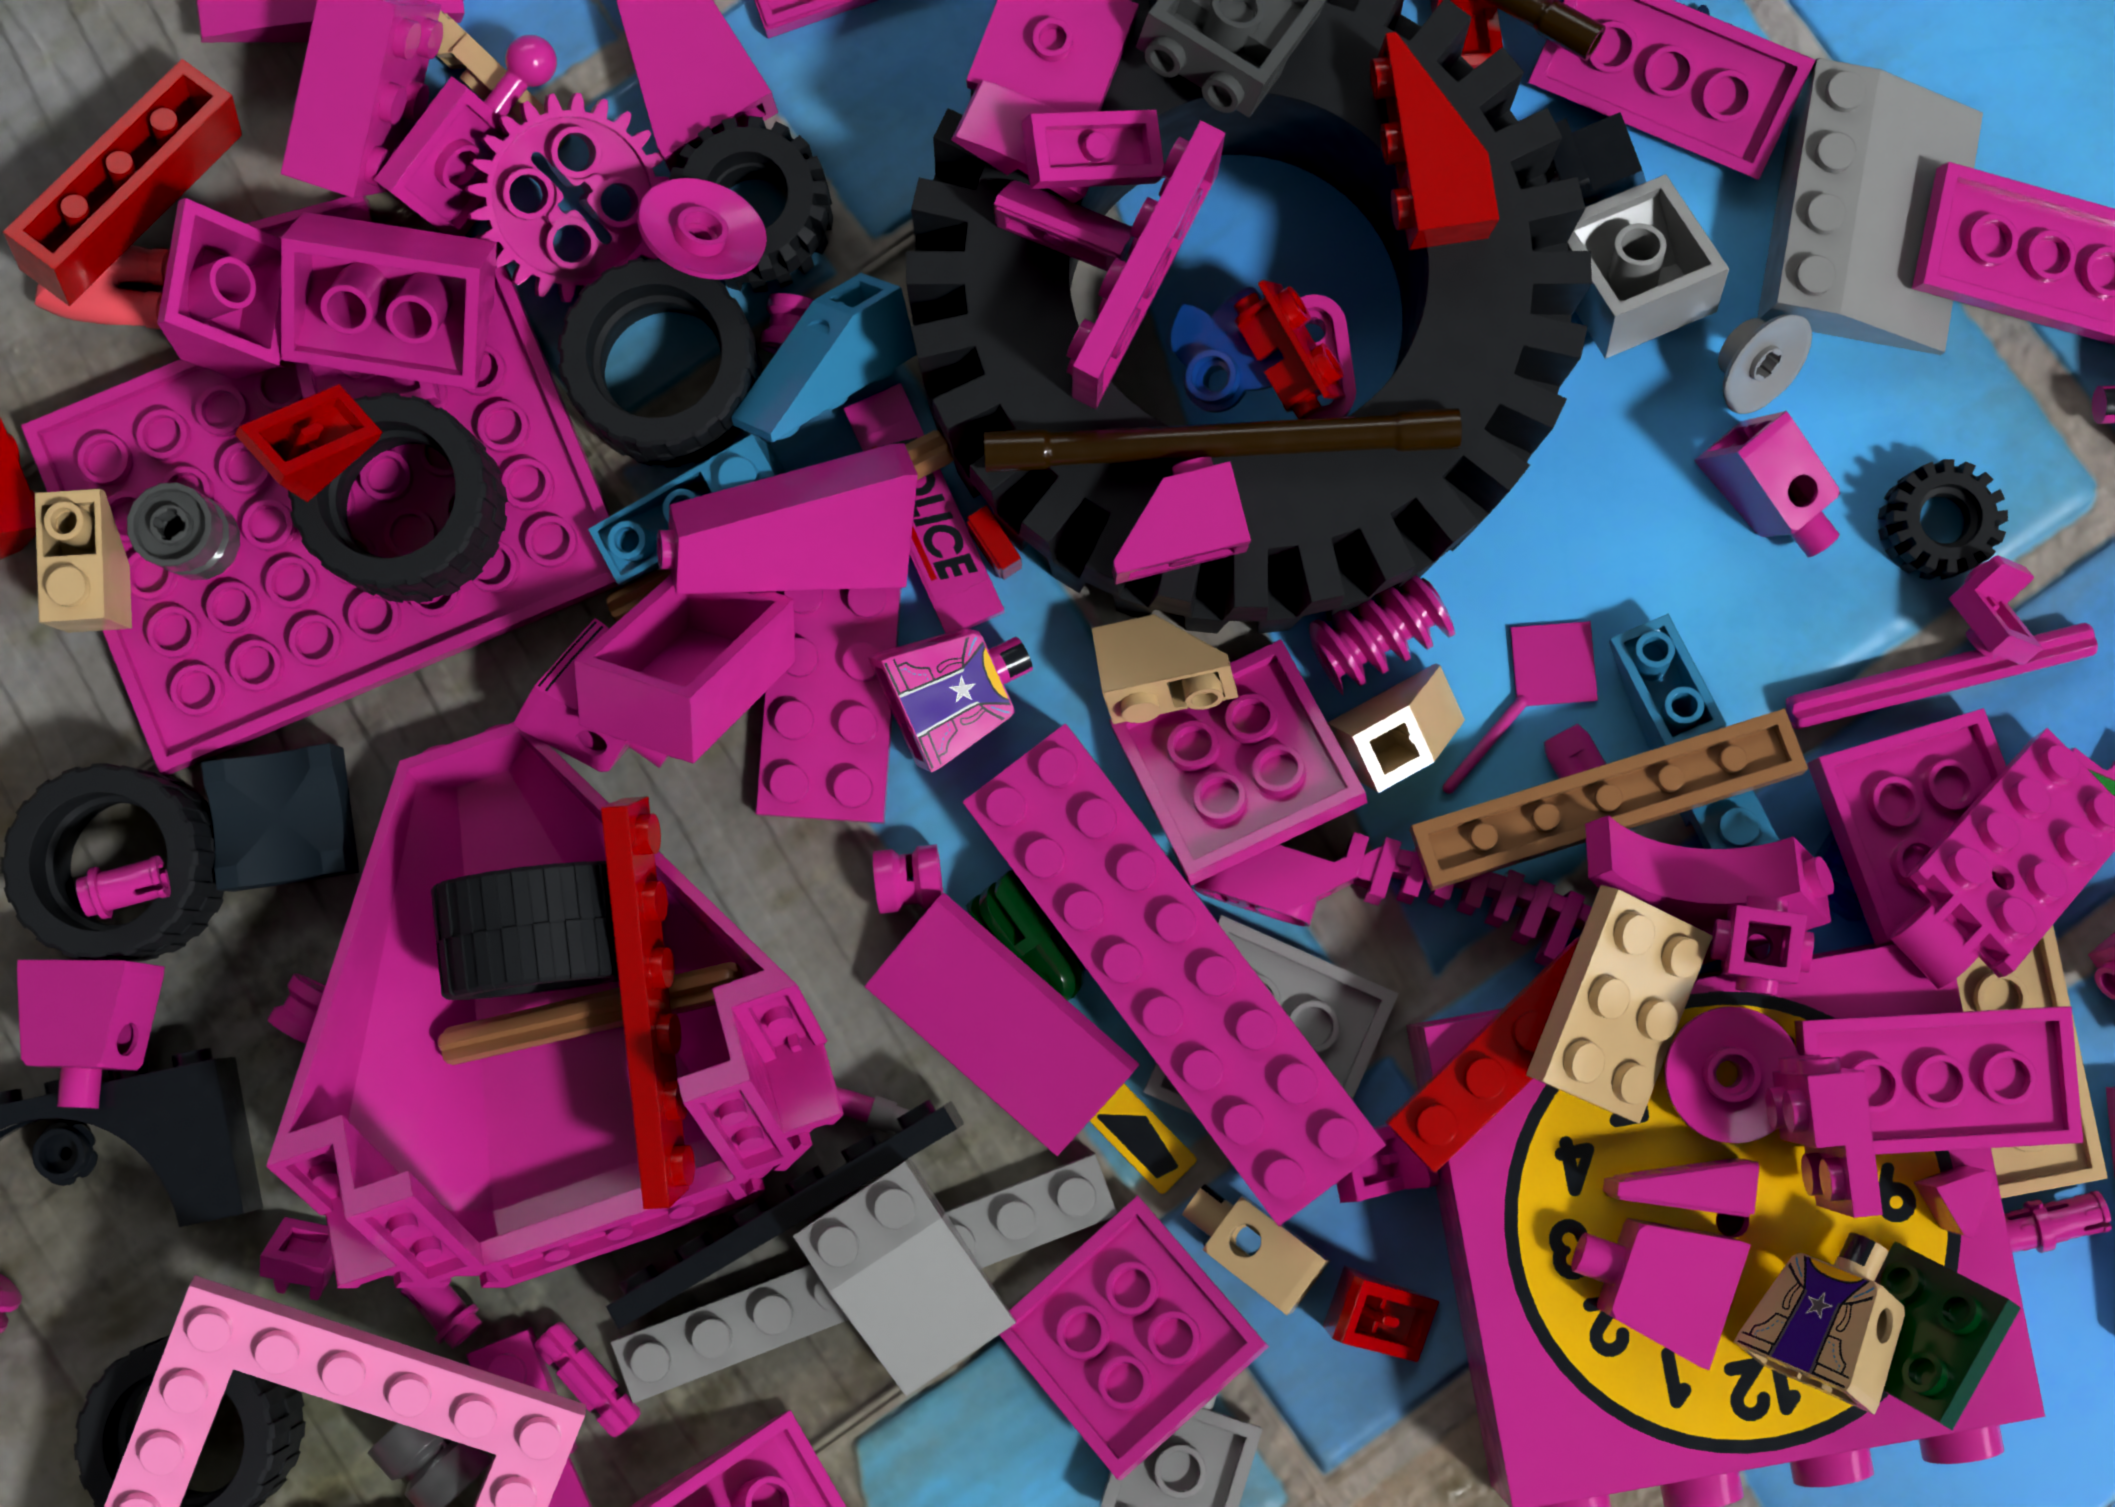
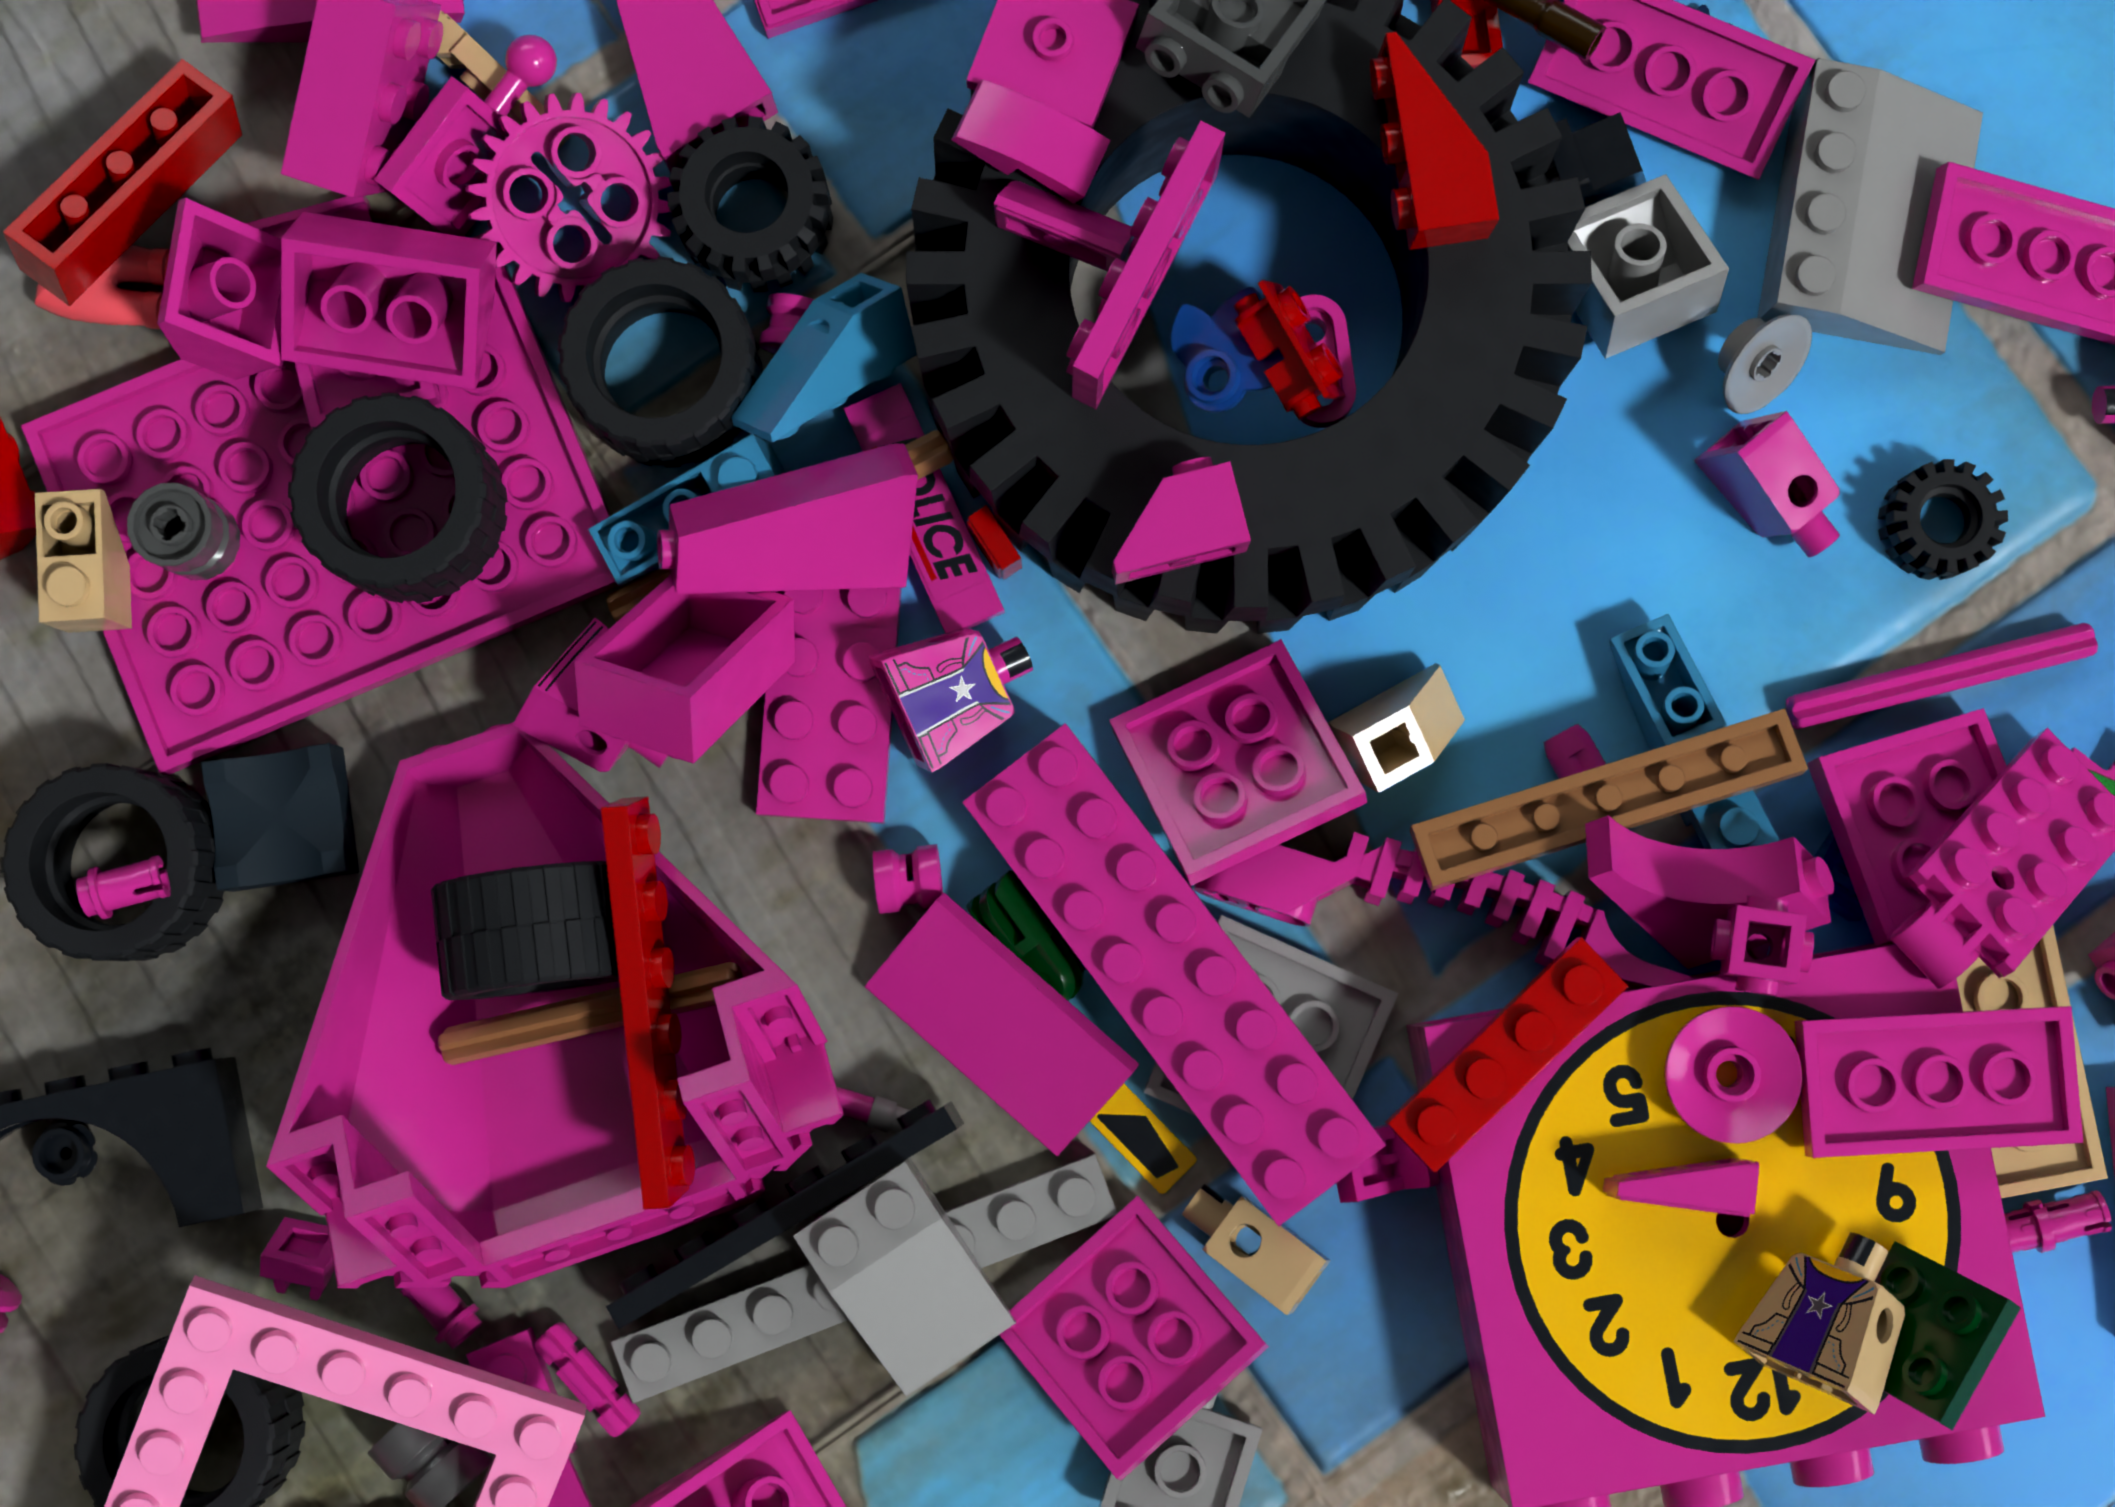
dark pink torso [17,960,165,1109] -> none
red slope [235,384,383,502] -> none
dark pink wheel [267,973,325,1044] -> none
dark pink dish [637,178,767,280] -> none
dark brown piece [984,408,1462,472] -> none
dark pink plate [1021,110,1165,189] -> none
tan slope [1092,614,1238,724] -> none
dark pink piece [1309,575,1455,696] -> none
red slope [1323,1265,1439,1362] -> none
dark pink piece [1443,621,1598,794] -> none
tan plate [1526,885,1713,1124] -> none
dark pink torso [1571,1218,1751,1370] -> none
dark pink plate [1765,1055,1883,1218] -> none
dark pink slope [1914,1165,1997,1239] -> none
dark pink bracket [1949,555,2043,665] -> none

